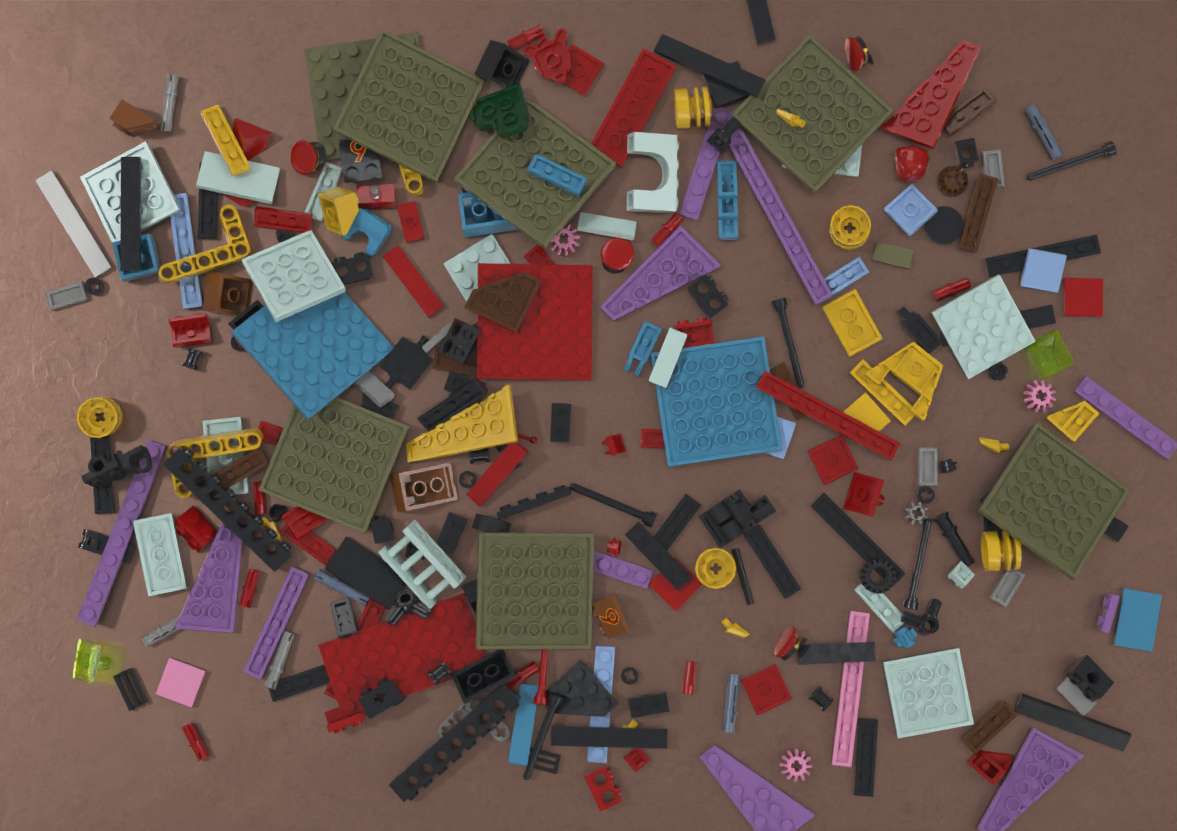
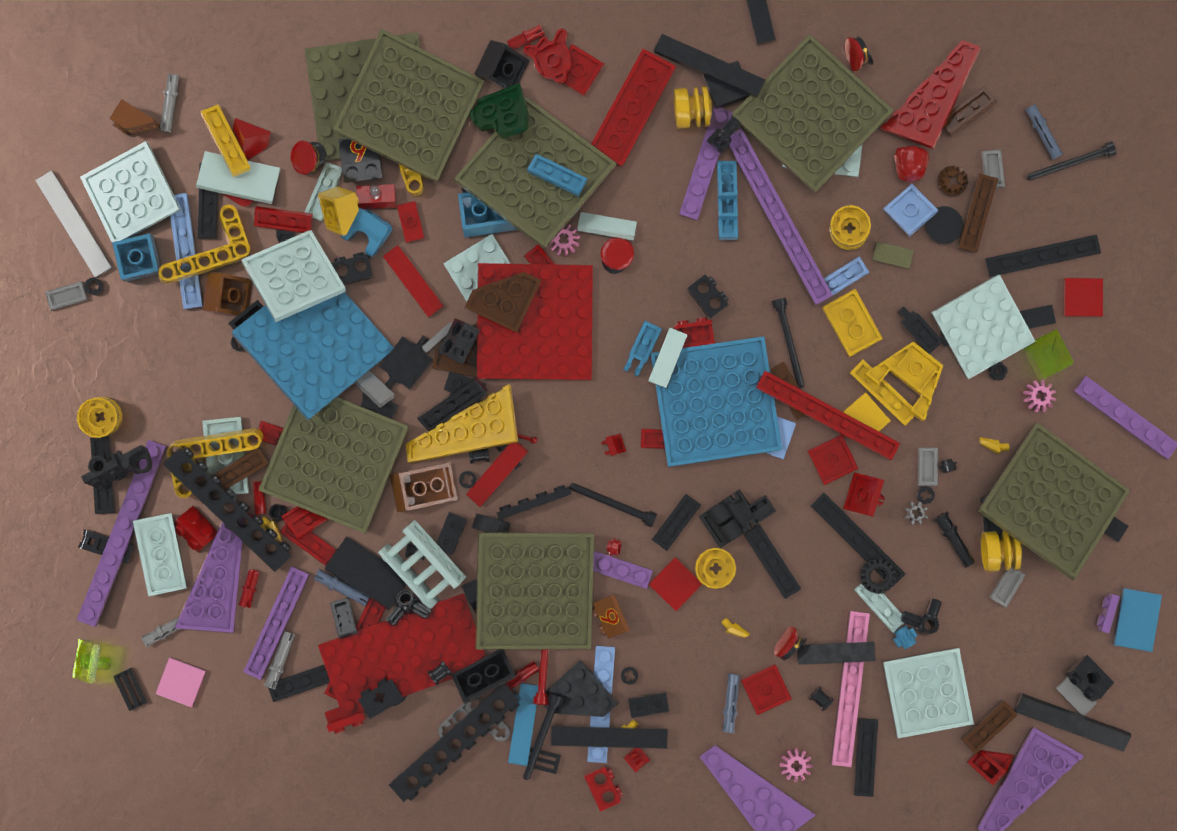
black tile [120,156,141,272] -> none
red bracket [169,313,212,348] -> none
black bush [182,348,204,371] -> none
red axle [182,723,209,761] -> none
black brick [371,514,395,544] -> none
black brick [550,403,571,443] -> none
medium lavender wing [600,226,721,321] -> none
black plate [625,521,692,590] -> none
light aqua arch [627,132,679,213] -> none
red axle [651,212,684,247] -> none
red piece [682,661,697,695] -> none
black bar [732,548,754,605] -> none
yellow bar [776,109,806,128] -> none
black piece [902,518,932,610] -> none
red axle [932,278,971,302] -> none
light aqua tile [948,561,975,589] -> none
black brick [953,138,979,168] -> none
light blue tile [1020,248,1067,293] -> none
yellow wing [1045,401,1099,442] -> none

